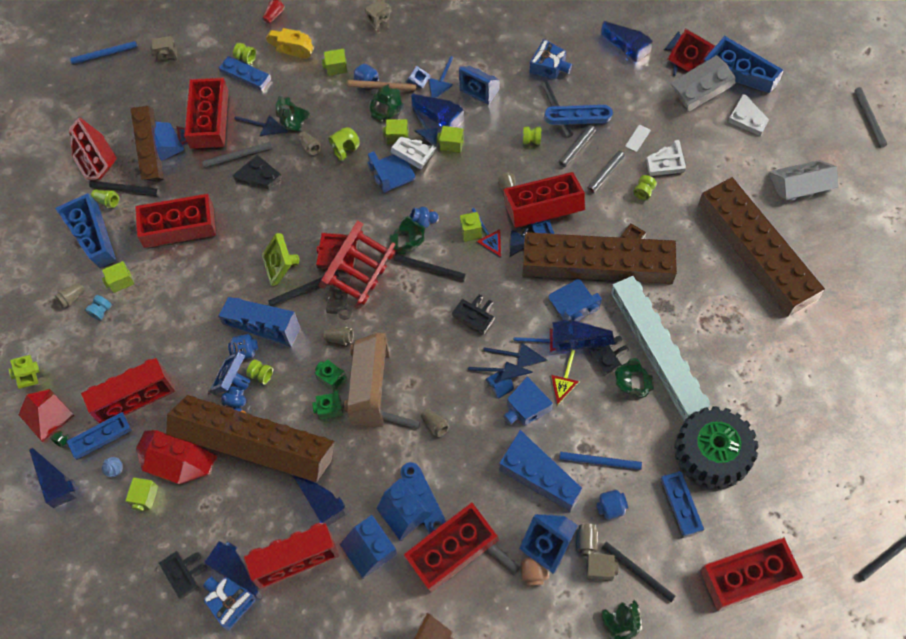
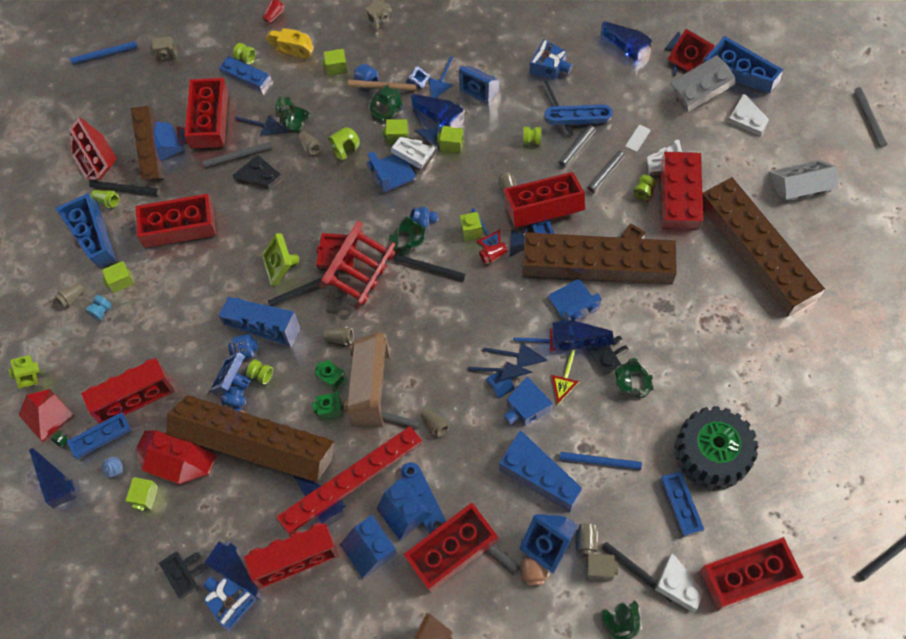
black hinge [452,294,495,334] -> none
blue head [596,489,629,520] -> none
light aqua brick [611,276,710,421] -> none
none -> red plate [276,426,423,536]
none -> red cone [479,242,508,265]
none -> white wing [655,554,703,612]
none -> red brick [661,152,703,229]

